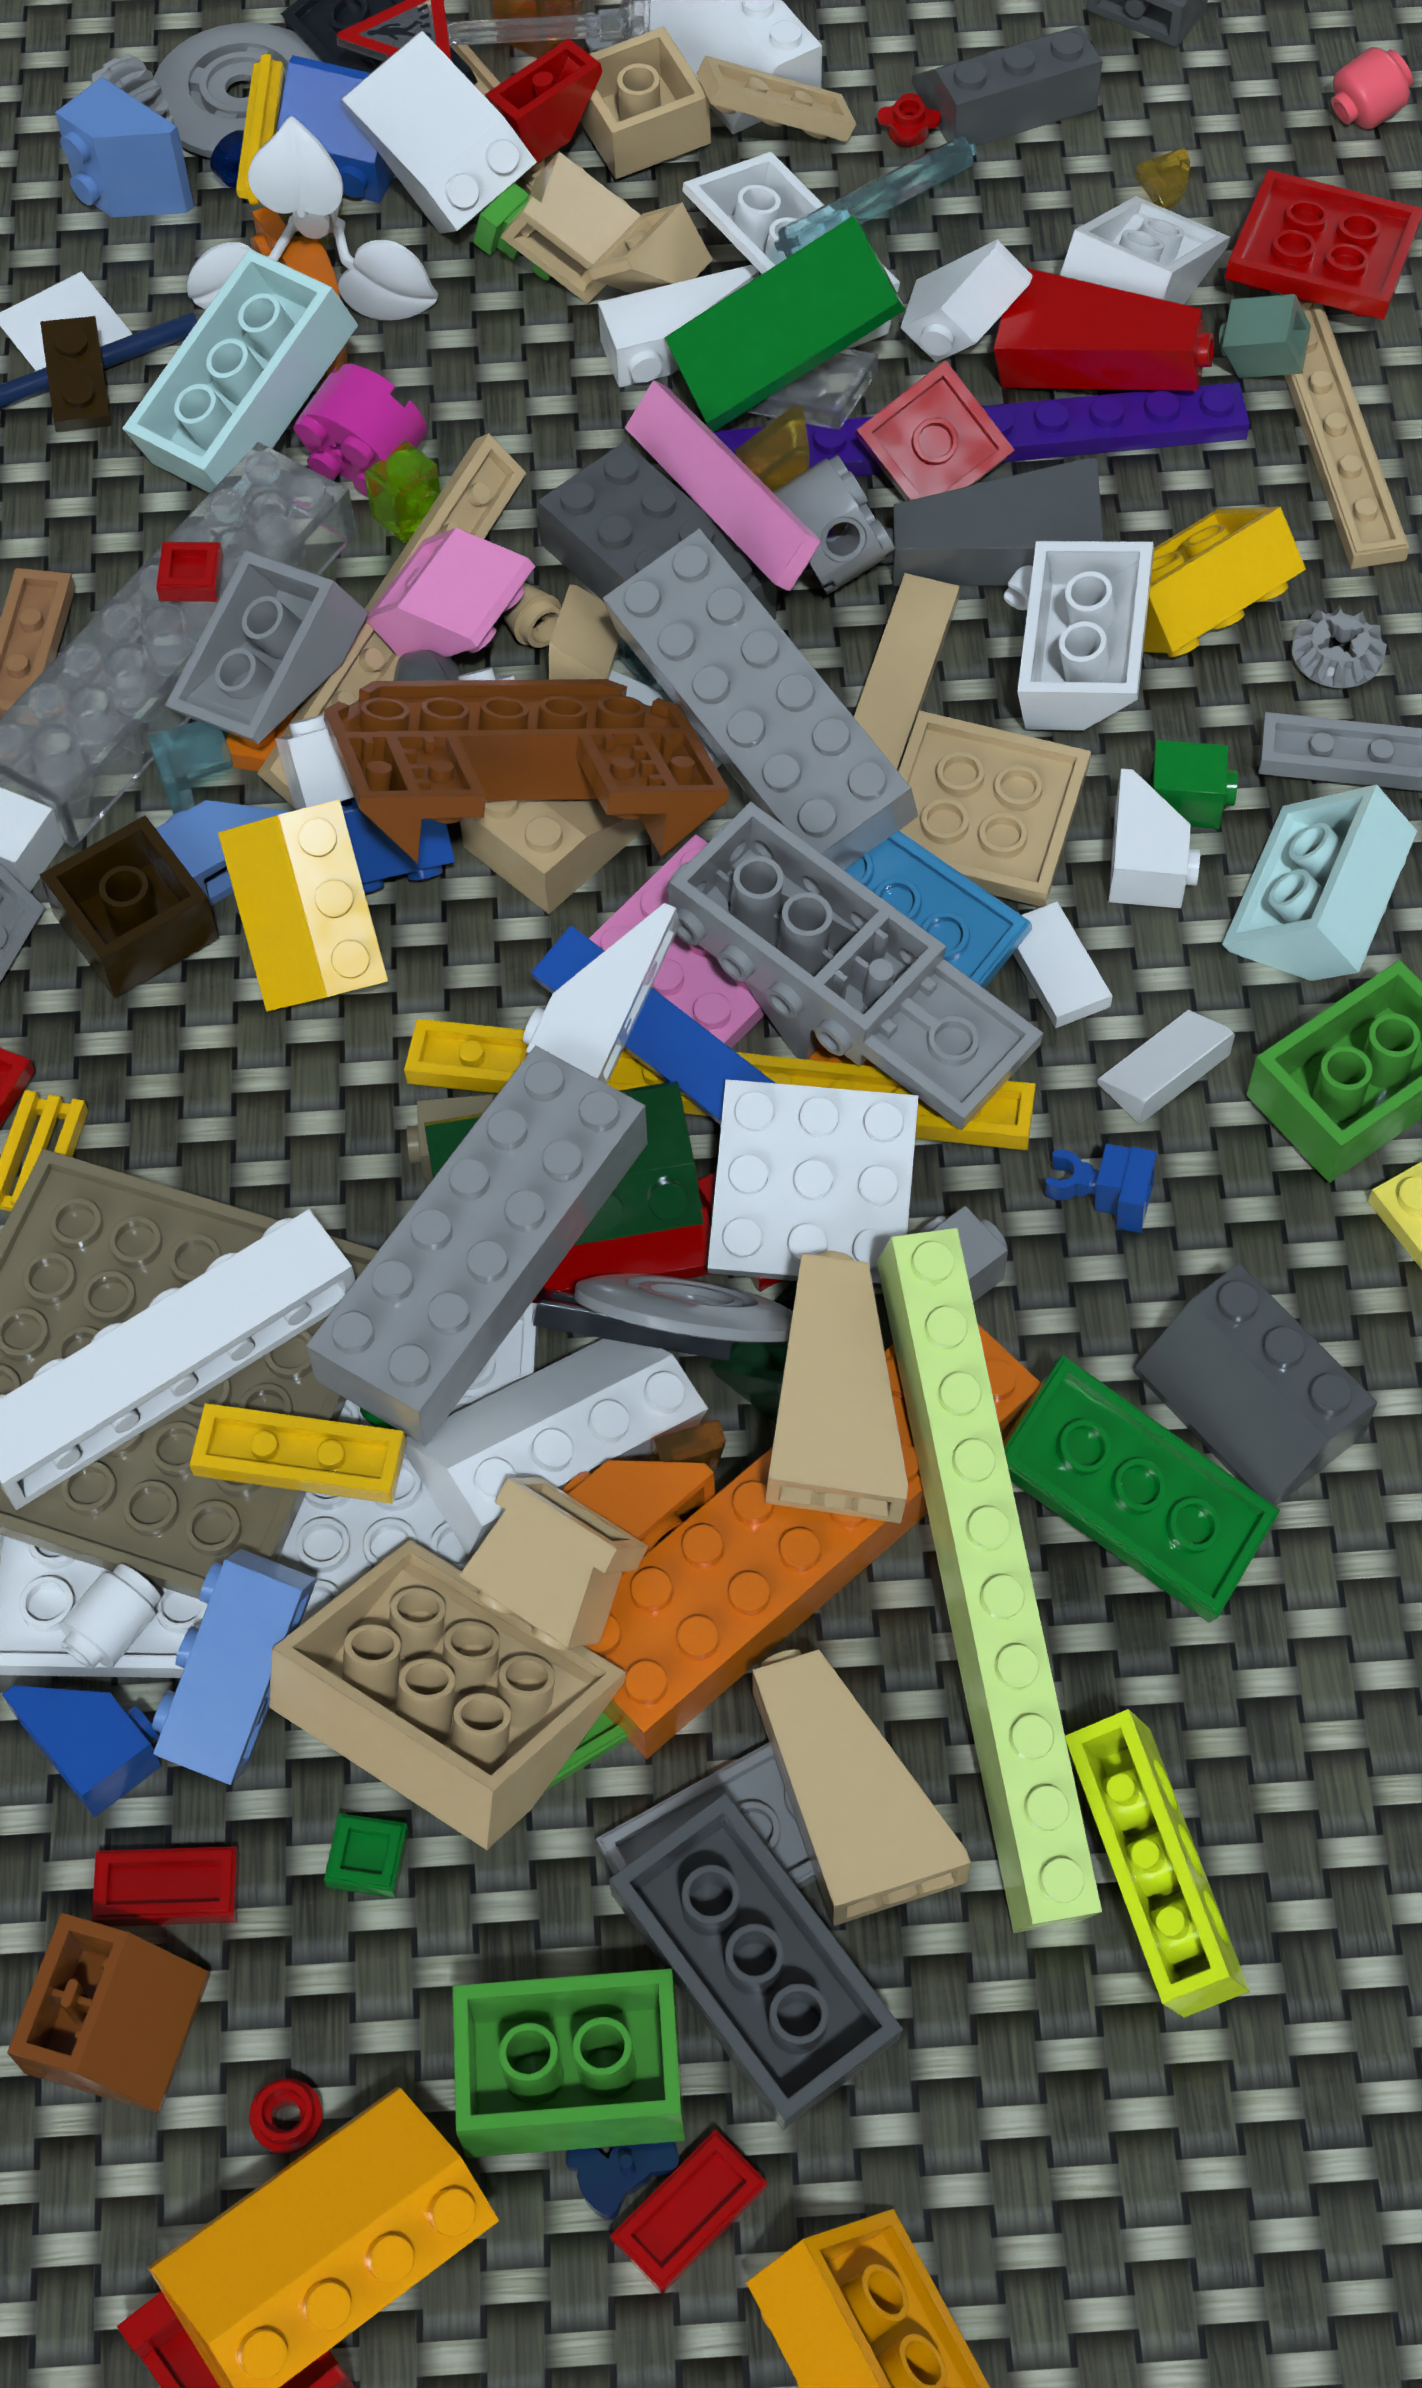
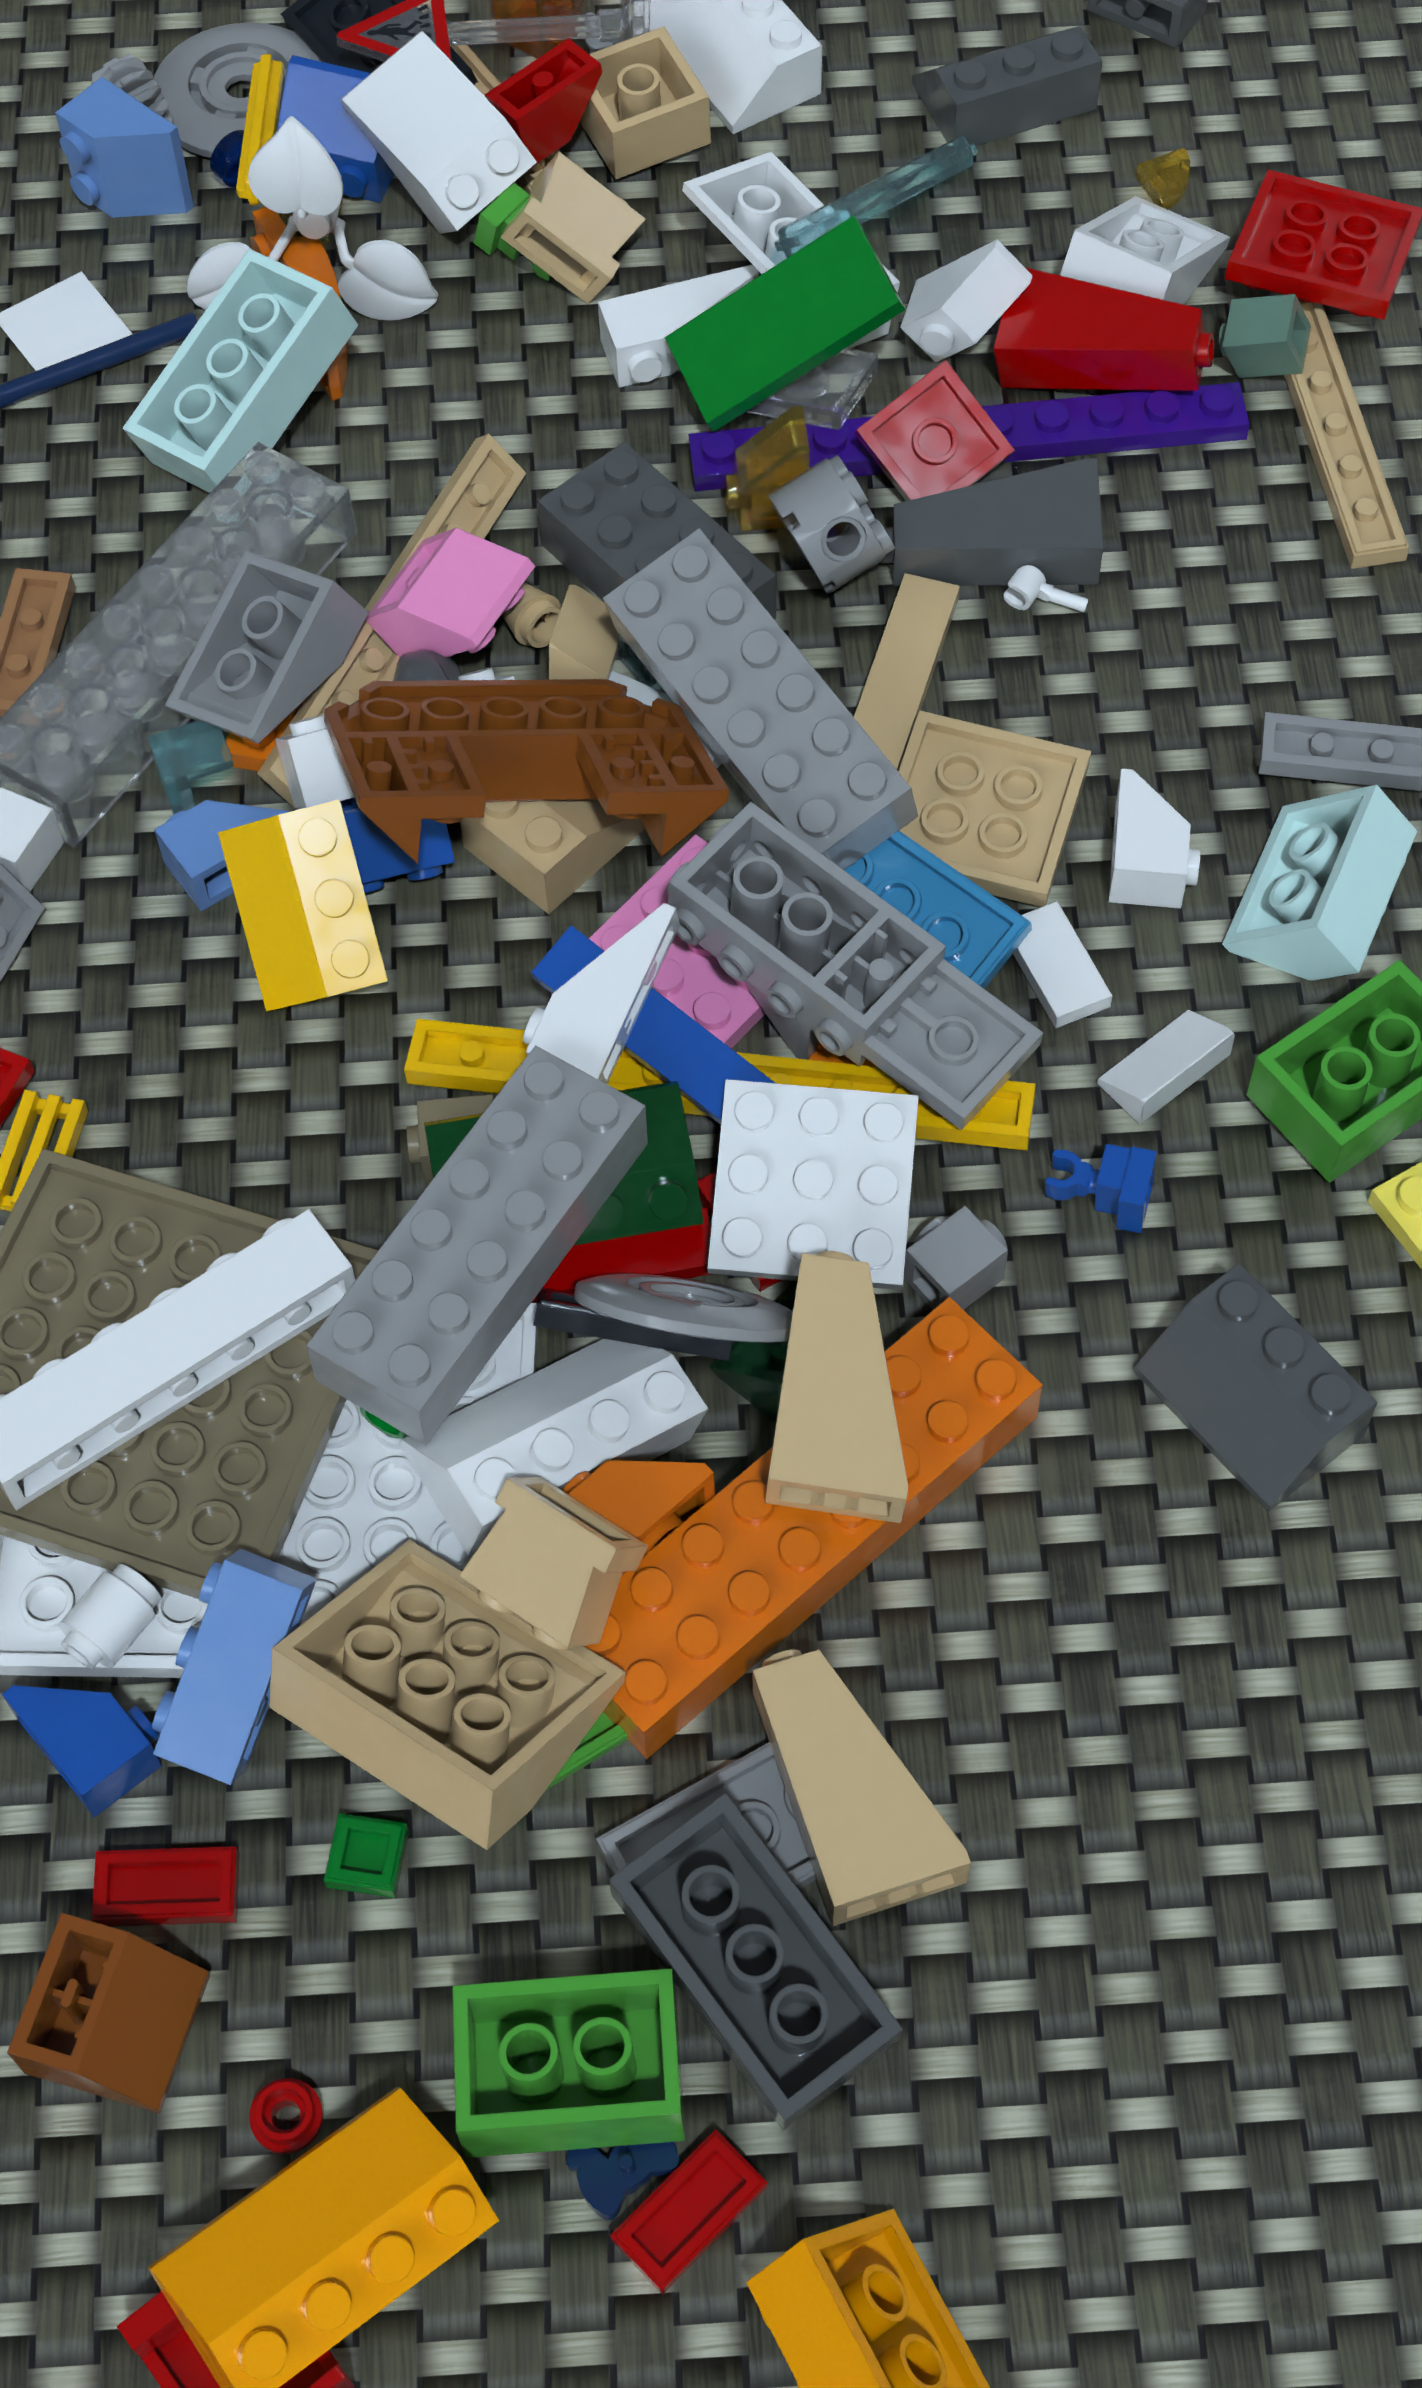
dark brown brick [39,815,219,998] -> none
dark brown plate [40,316,111,432] -> none
red tile [156,542,224,602] -> none
yellow plate [189,1403,407,1504] -> none
dark pink brick [293,364,427,500] -> none
clear neon green brick [364,441,441,545] -> none
tan slope [588,202,713,294] -> none
bright pink tile [625,380,821,591] -> none
clear orange tile [649,1419,726,1470] -> none
tan plate [696,55,857,142] -> none
red plate [877,93,941,147] -> none
yellowish green brick [877,1228,1102,1933] -> none
green tile [1003,1355,1280,1622] -> none
white slope [1017,541,1154,731] -> none
neon yellow brick [1065,1709,1250,2018] -> none
yellow slope [1143,506,1306,657] -> none
green brick [1149,740,1238,829] -> none
light grey gear [1291,605,1387,688] -> none
coral head [1331,47,1413,130] -> none

